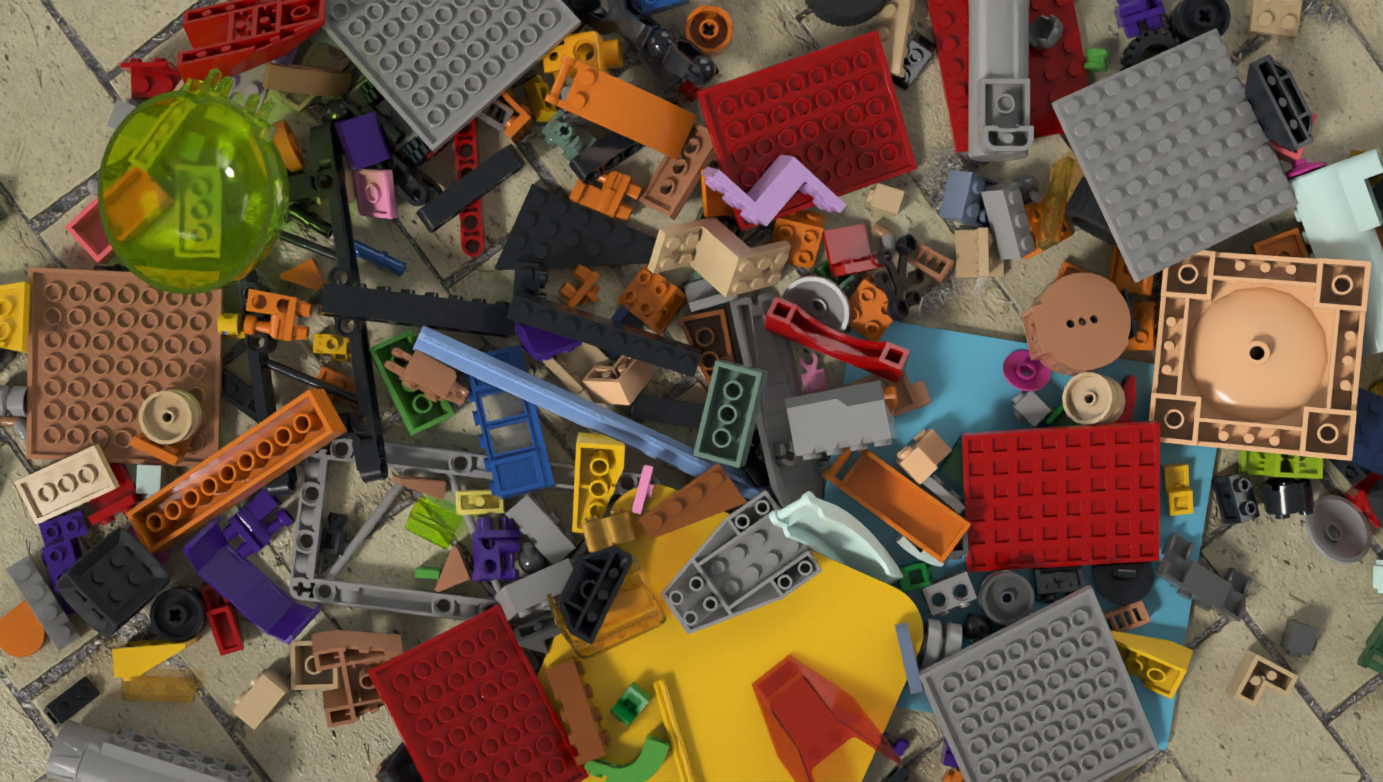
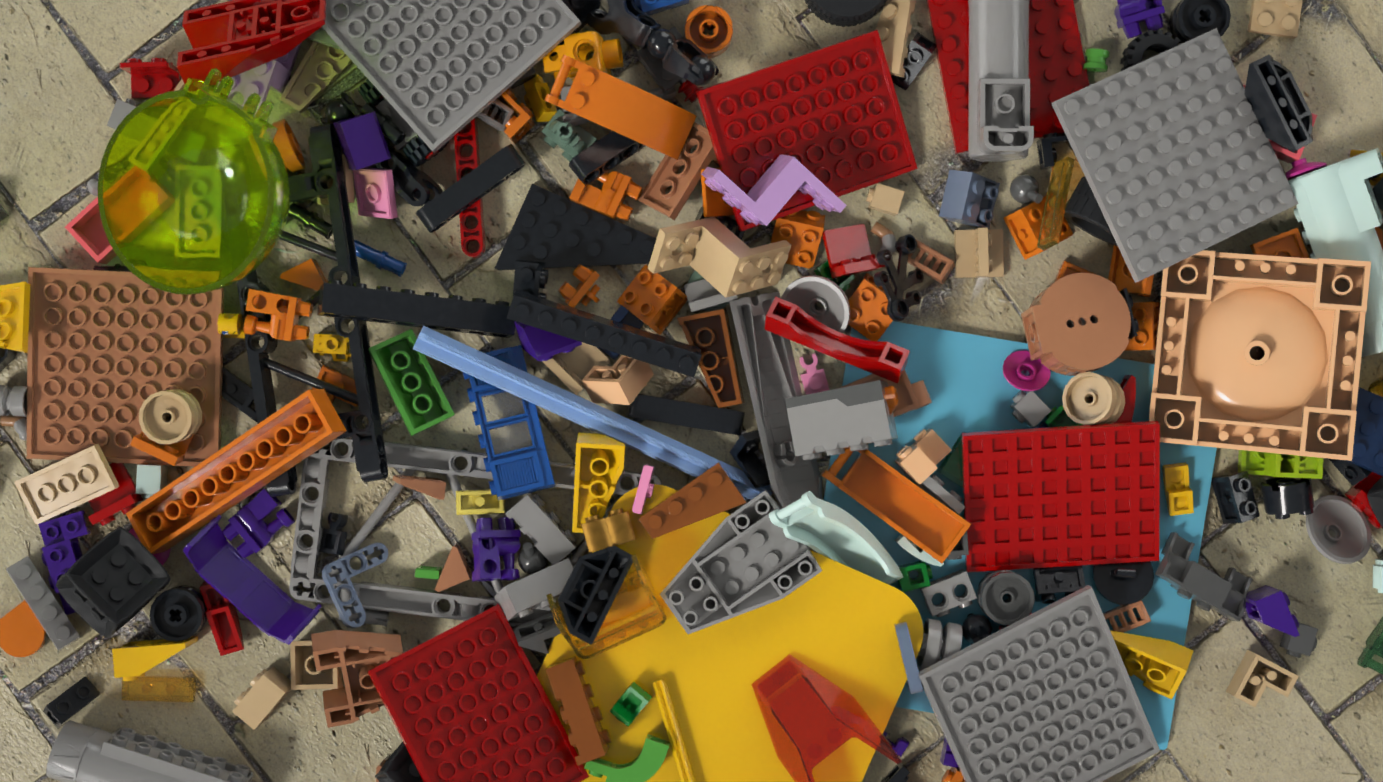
nougat slope [262,62,353,97] -> none
nougat hinge [384,348,469,405] -> none
clear neon green panel [405,497,463,549] -> none
sand green brick [693,359,768,468] -> none
light grey brick [981,182,1036,260] -> none
dark grey hair [1029,14,1063,50] -> none
none -> sand blue beam [322,543,388,629]
none -> light grey pin [339,606,389,627]
none -> black bracket [1036,133,1069,170]
none -> dark purple slope [1246,585,1300,637]

